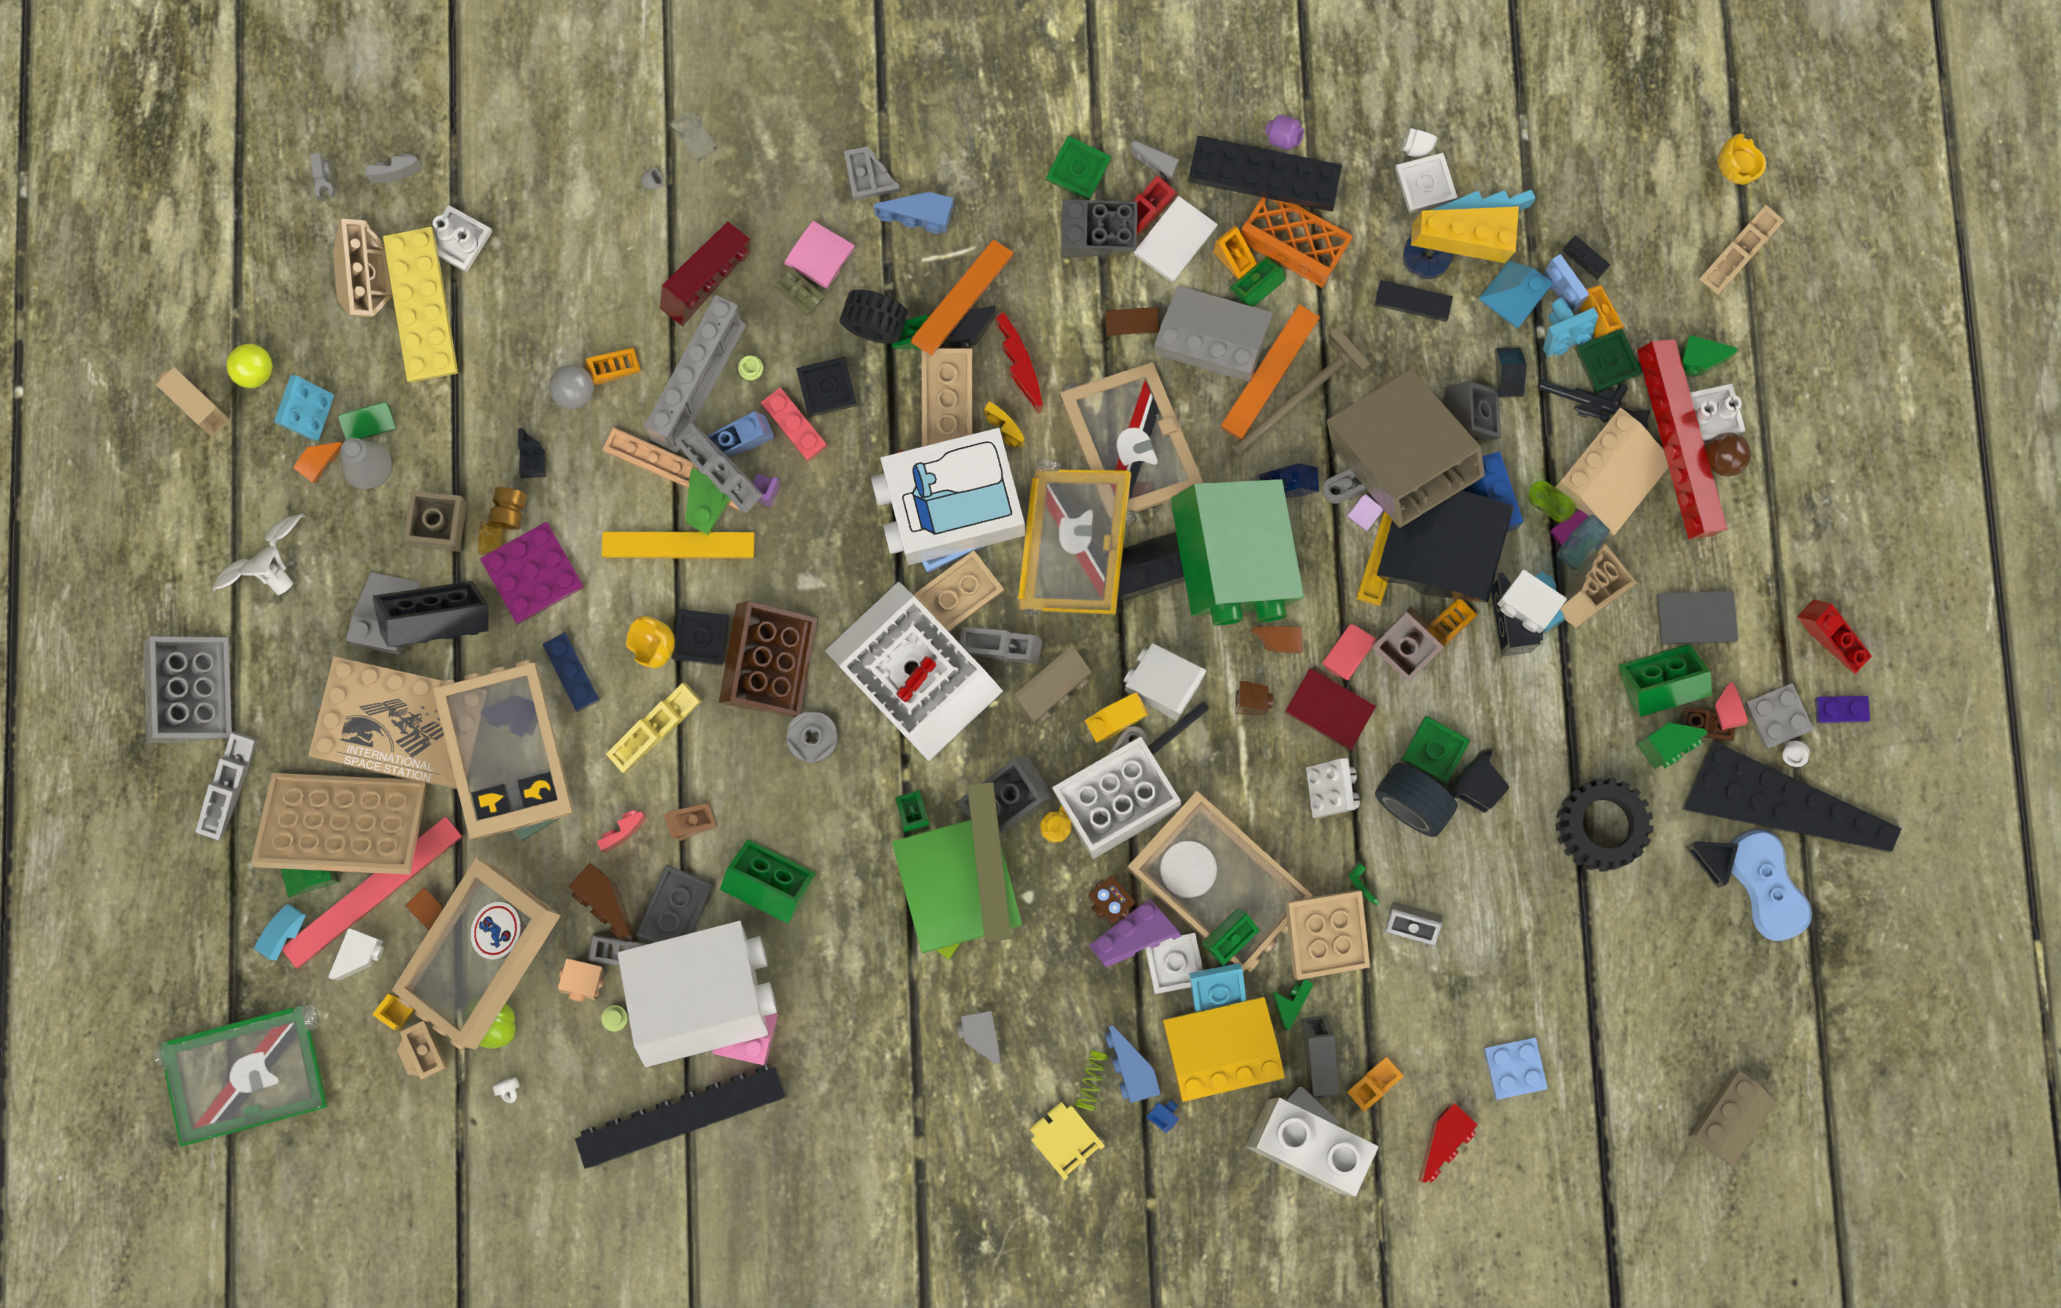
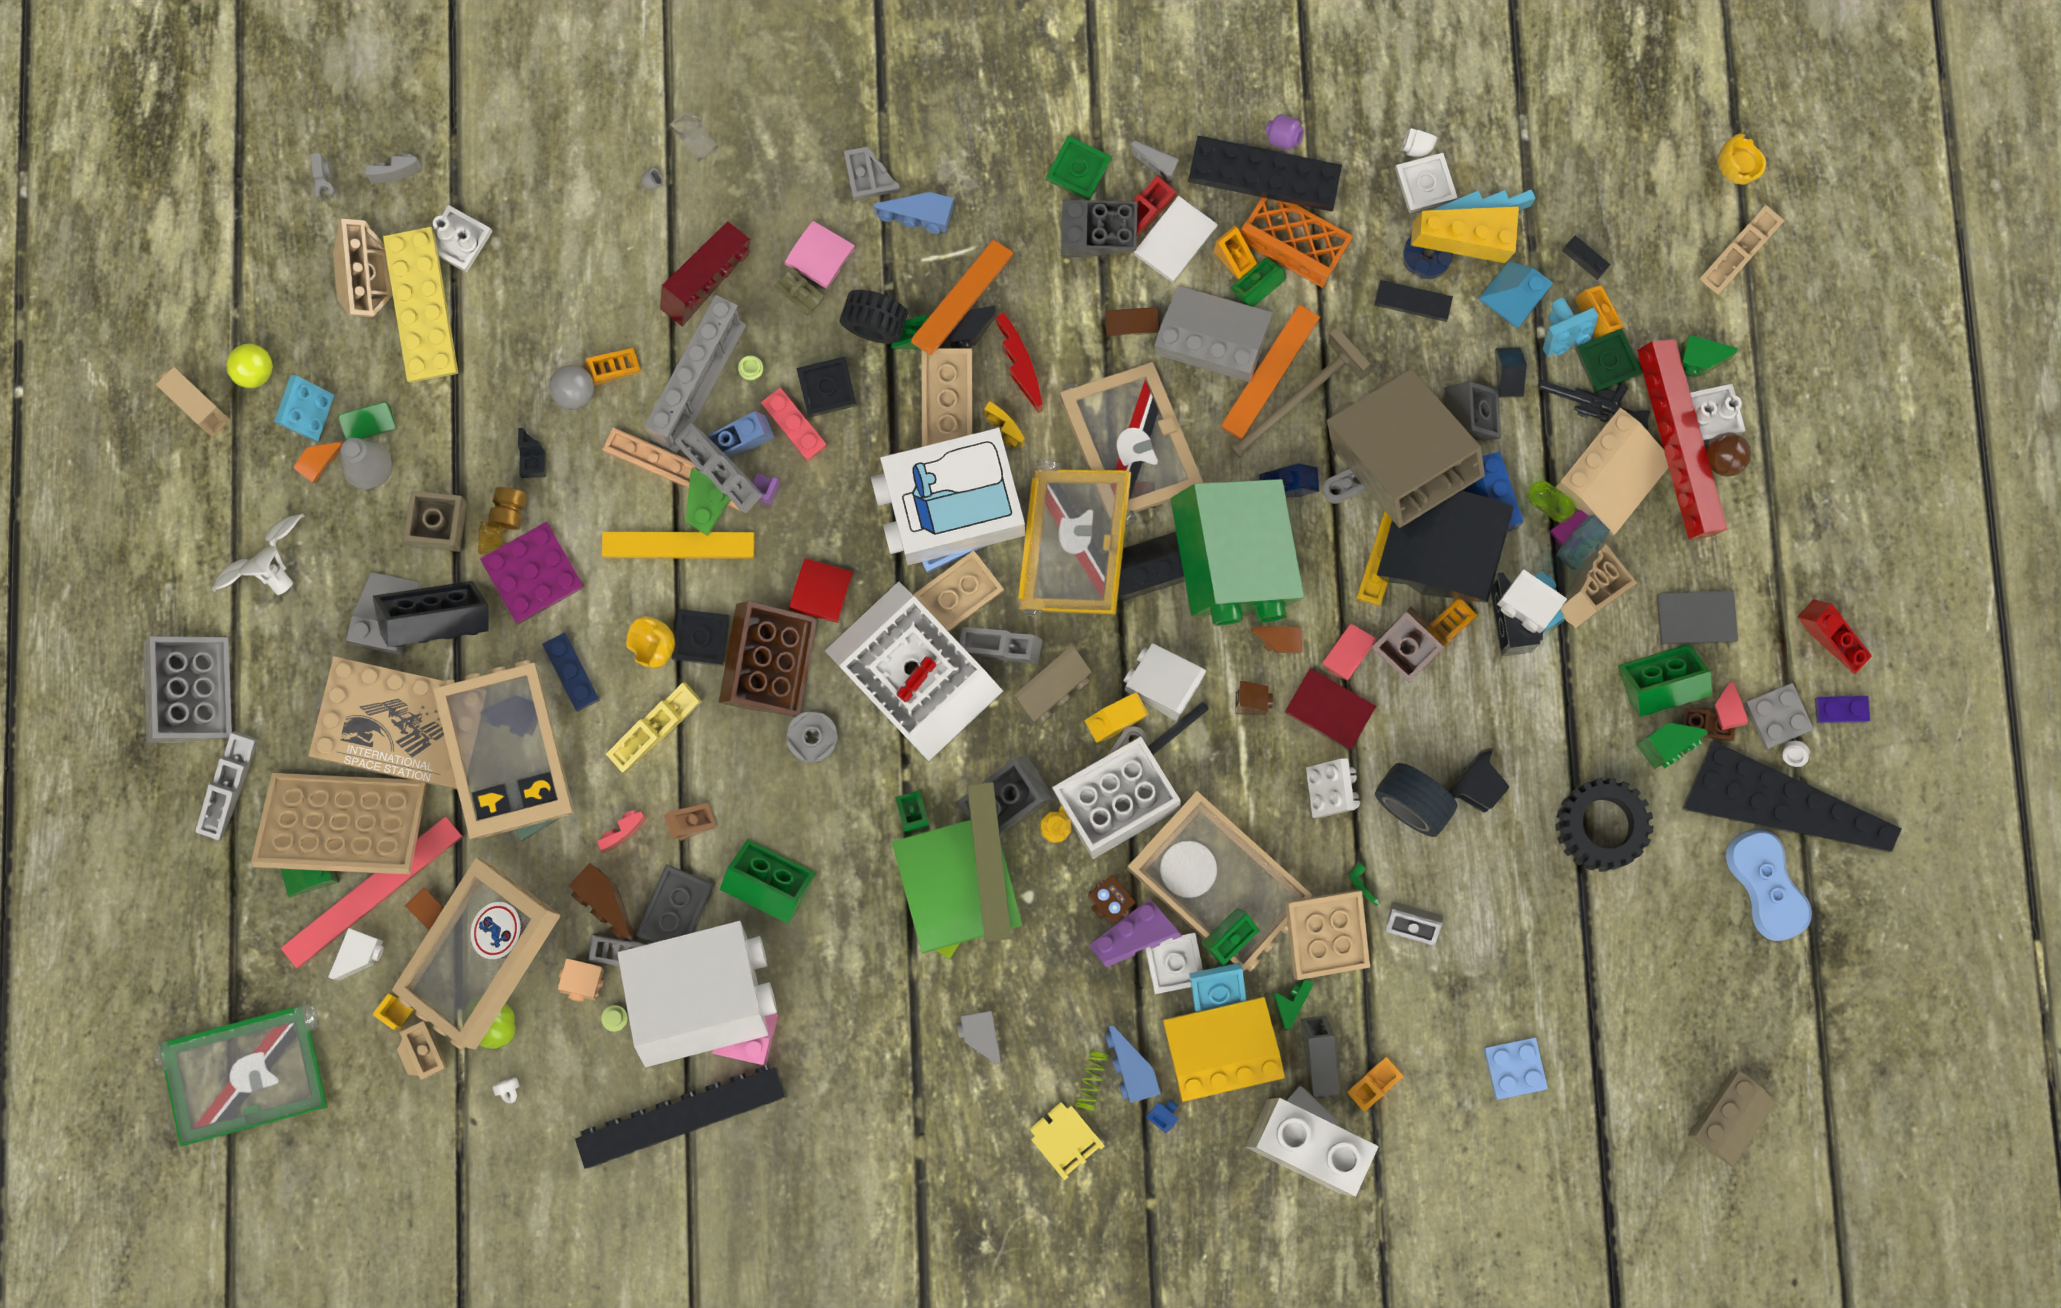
medium azure slope [254,904,306,961] -> none
lavender slope [1347,494,1384,532] -> none
green plate [1401,715,1471,785] -> none
red slope [1419,1103,1478,1183] -> none
light blue plate [1543,254,1589,313] -> none
black slope [1686,841,1739,888] -> none
none -> red slope [789,558,853,623]

